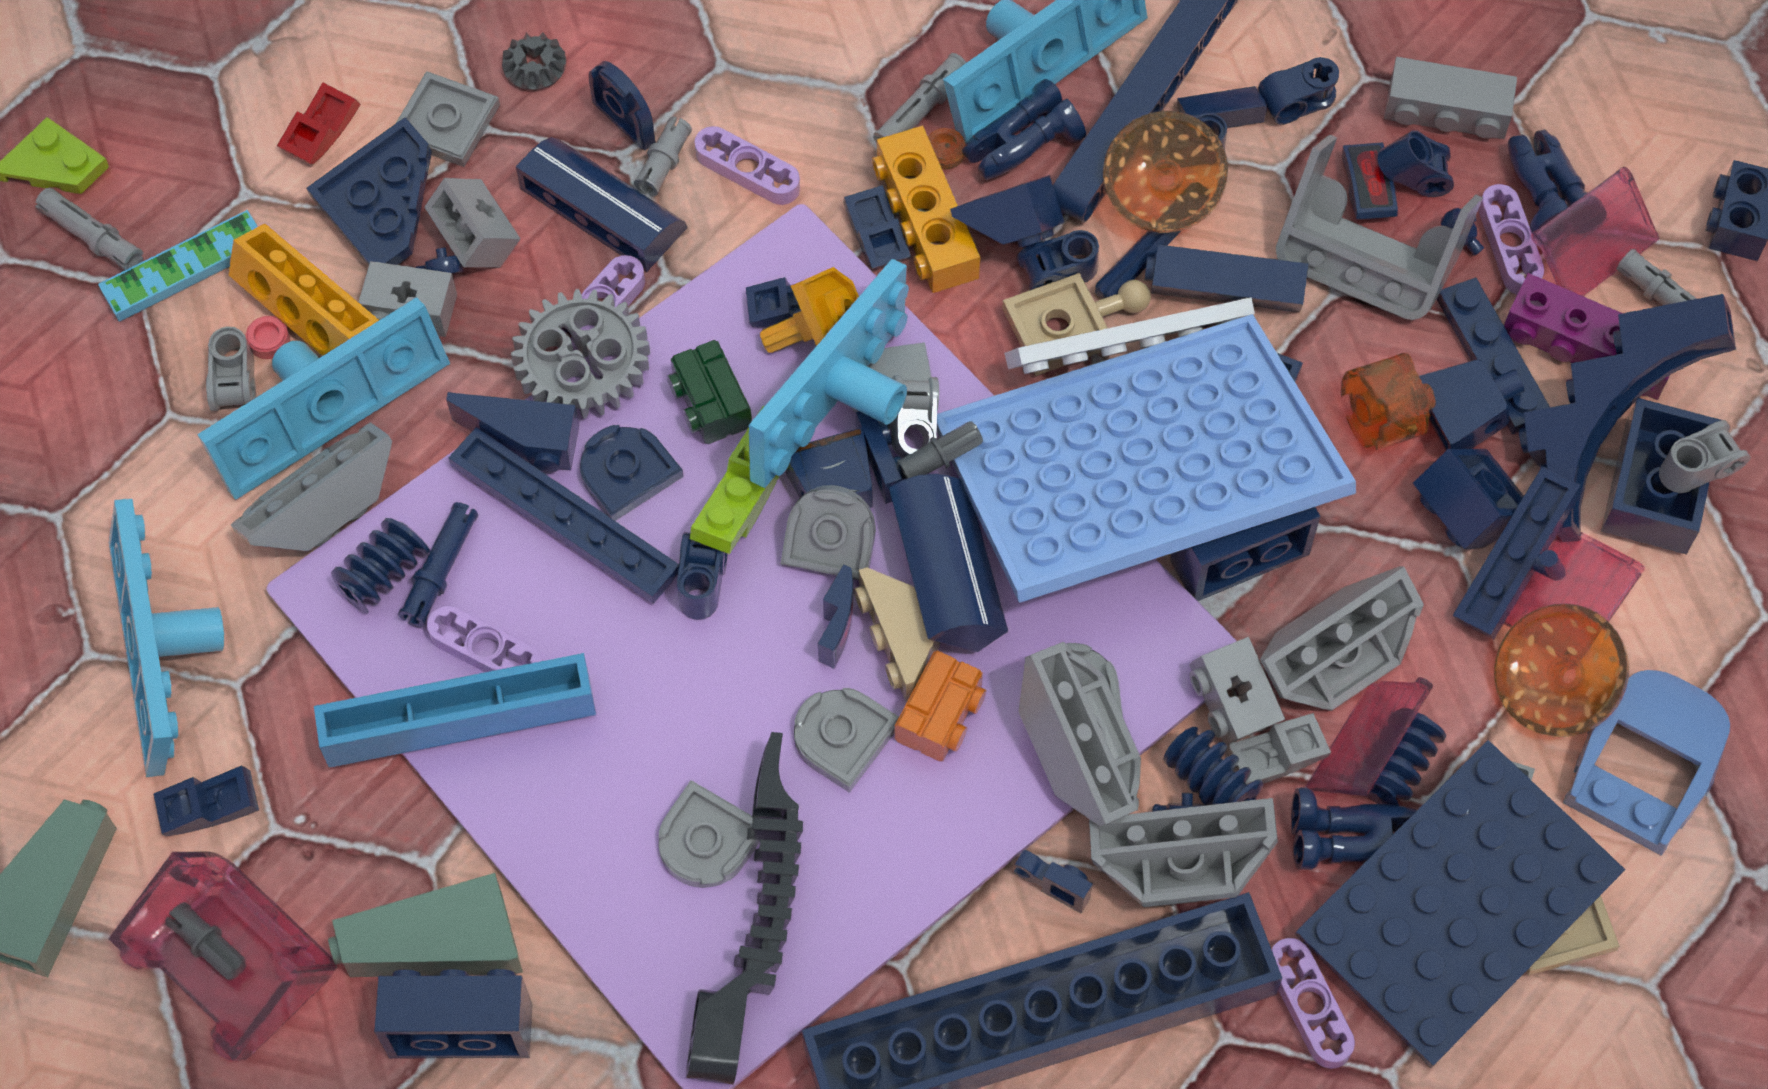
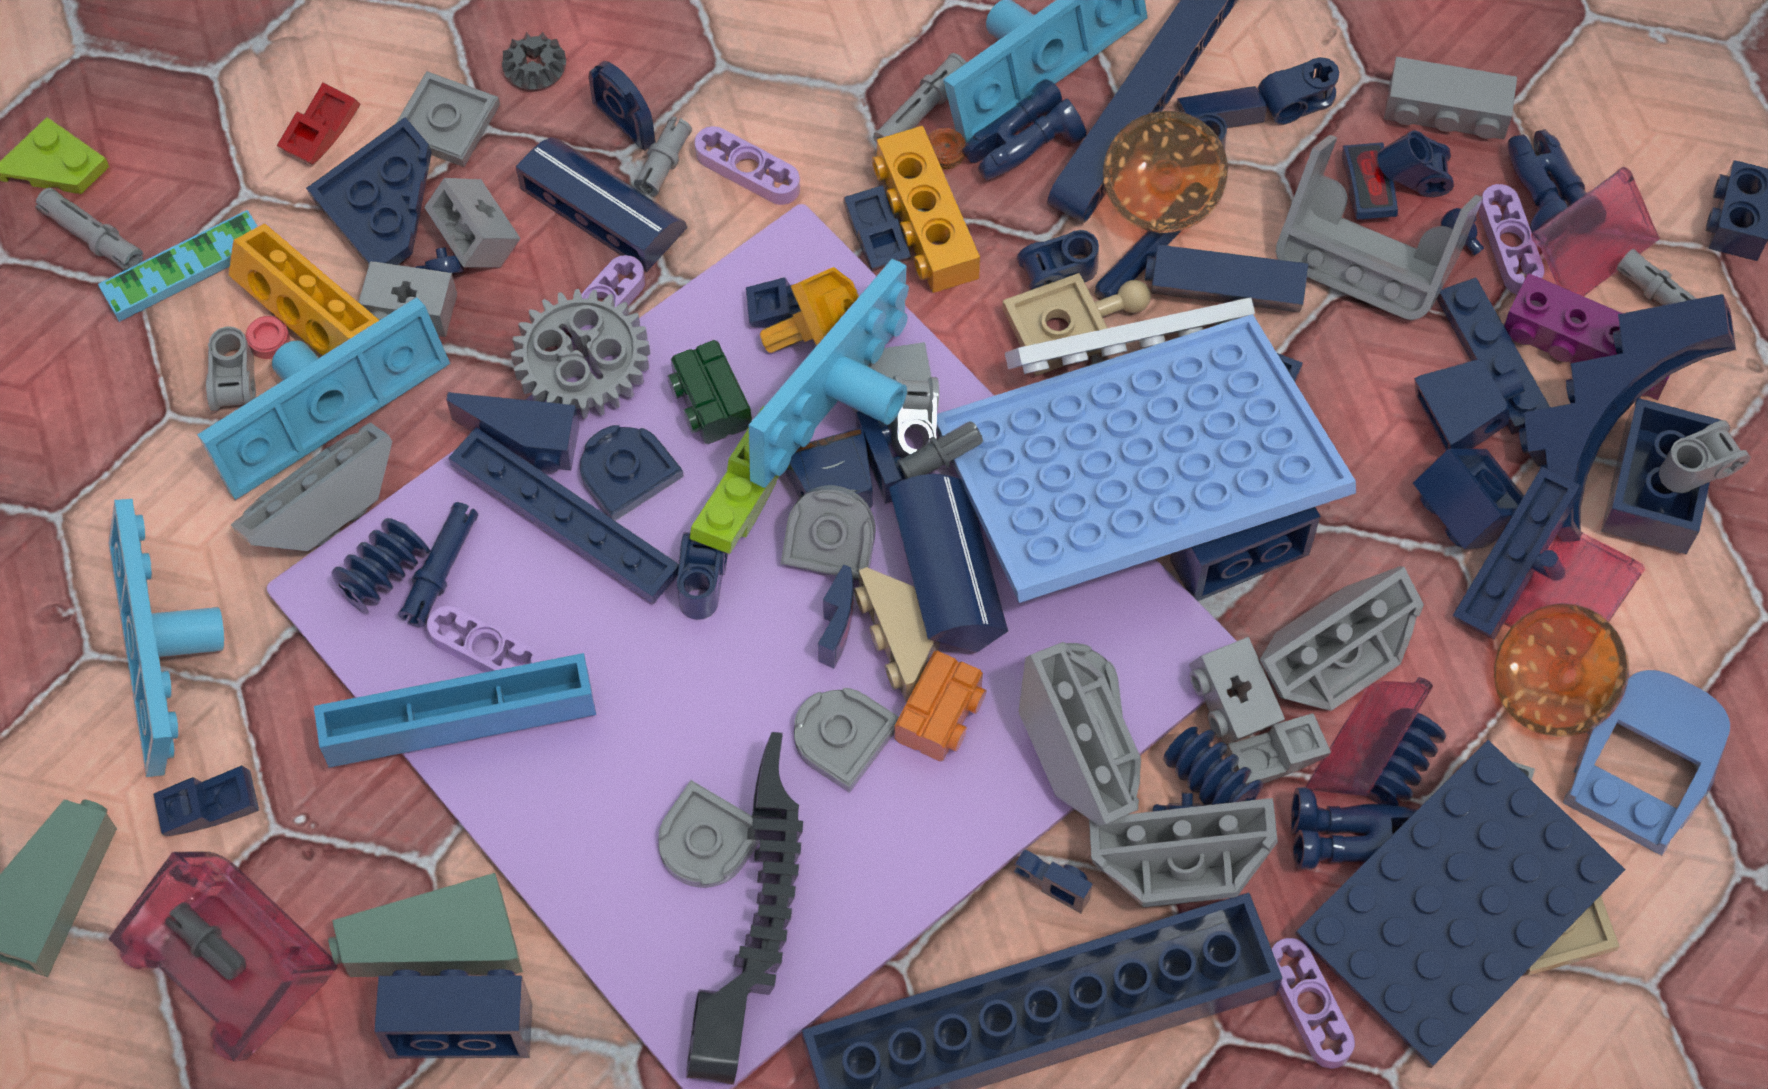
dark blue slope [950,175,1065,248] -> none
clear orange brick [1341,353,1436,450] -> none

